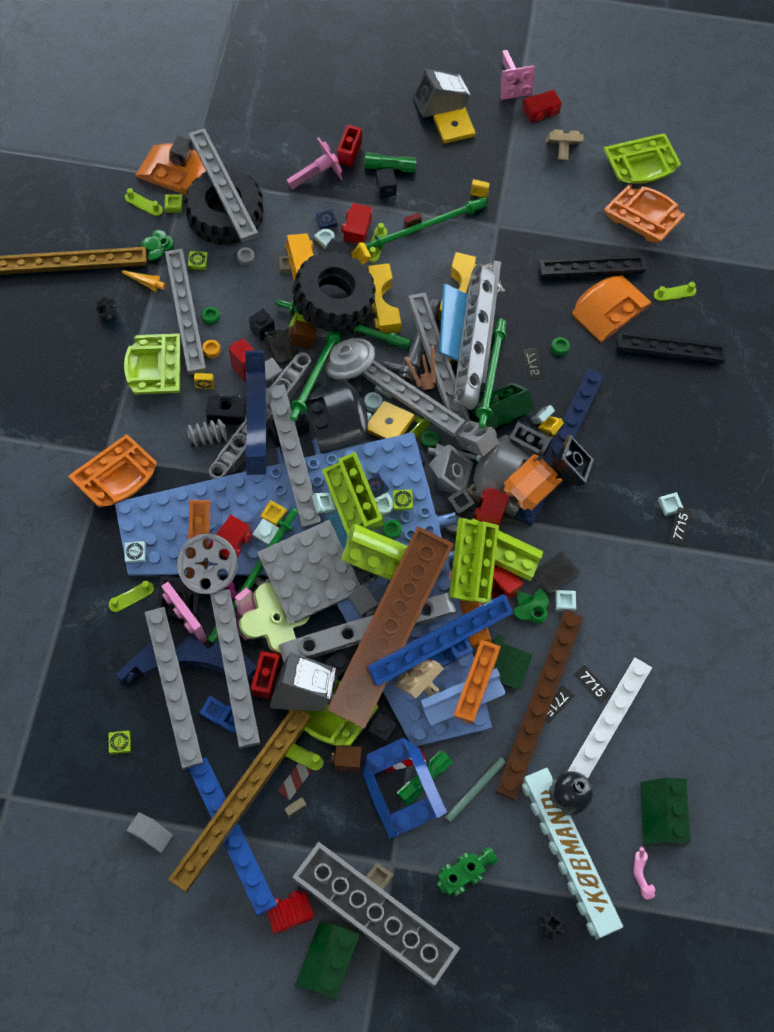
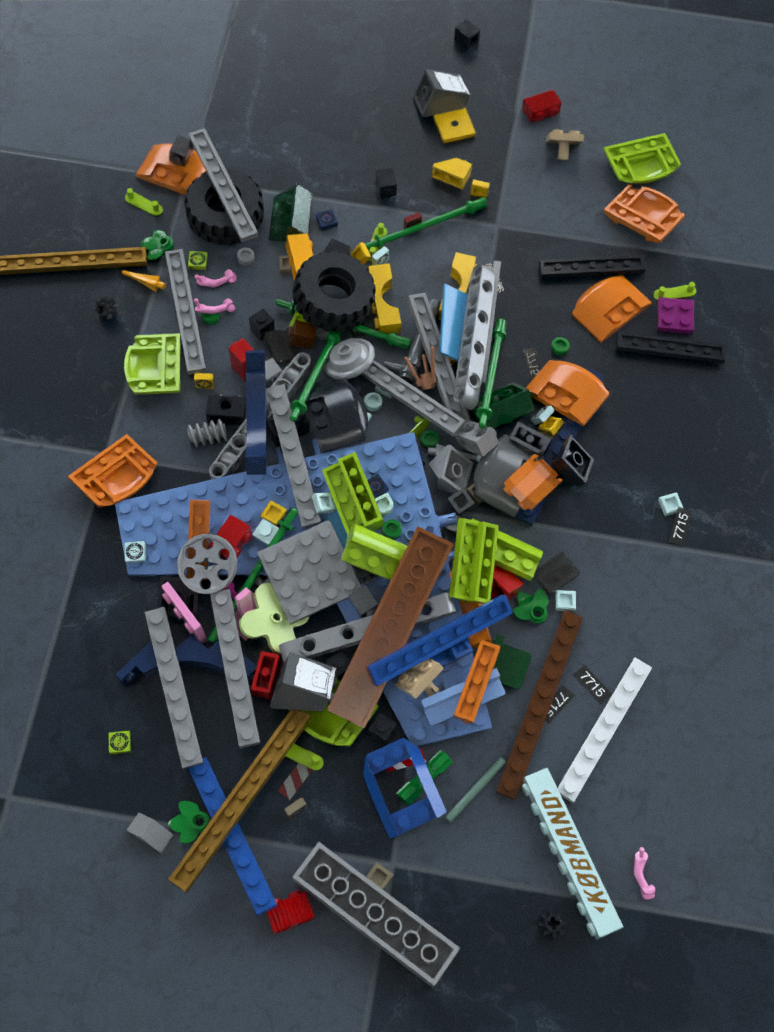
lime piece [108,581,155,612] -> none
lime tile [165,195,183,212] -> none
blue slope [198,696,236,734] -> none
light orange tile [202,340,221,359] -> none
bright pink piece [287,137,343,190] -> none
dark green slope [295,921,360,1002] -> none
light aqua tile [314,229,335,249] -> none
reddish brown brick [331,745,361,772] -> none
red brick [336,125,362,167] -> none
red brick [341,203,372,244] -> none
green axle [364,153,416,173] -> none
yellow tile [366,401,415,439] -> none
lime tile [393,489,413,511] -> none
green brick [436,847,498,897] -> none
red brick [473,487,511,526] -> none
bright pink piece [501,50,535,100] -> none
black cylinder [549,771,593,815] -> none
dark green slope [640,778,691,847] -> none
none -> green plate [168,801,210,844]
none -> bright pink piece [194,298,235,314]
none -> bright pink piece [195,269,237,287]
none -> clear green slope [269,183,312,242]
none -> light aqua tile [372,247,389,265]
none -> yellow slope [432,158,472,189]
none -> black brick [454,19,480,50]
none -> orange slope [526,360,609,426]
none -> magenta plate [657,297,694,334]

